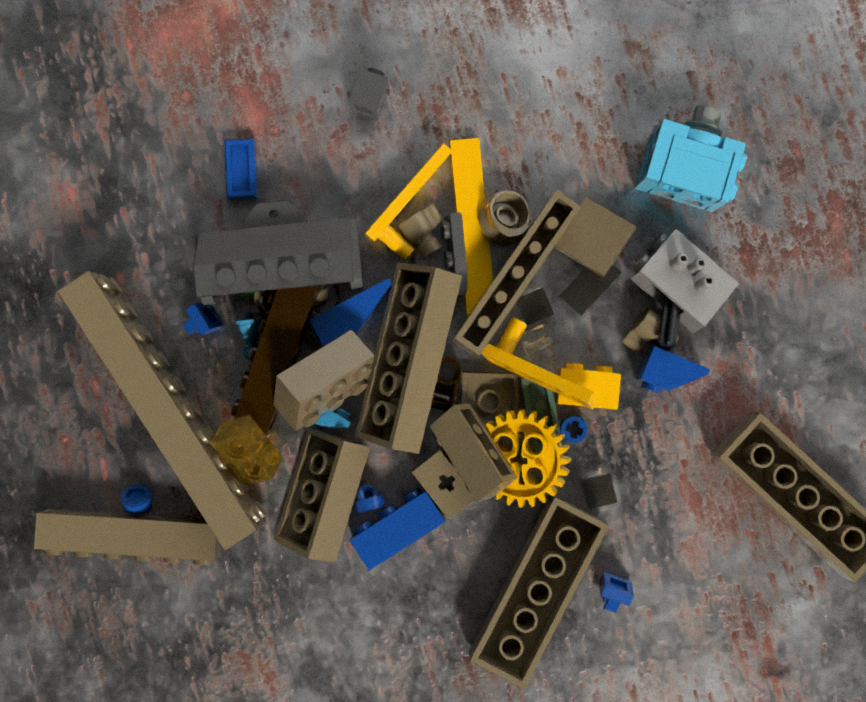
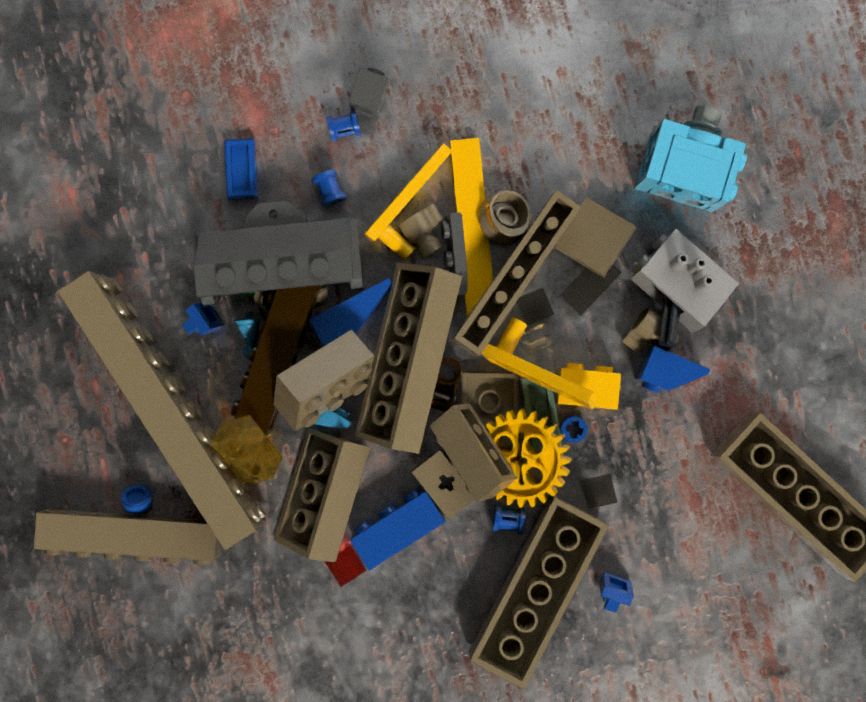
blue tile [354,484,385,514] -> none
none -> blue bush [311,169,347,207]
none -> clear red tile [325,544,366,587]
none -> blue bush [326,109,361,142]
none -> blue bush [492,504,526,535]

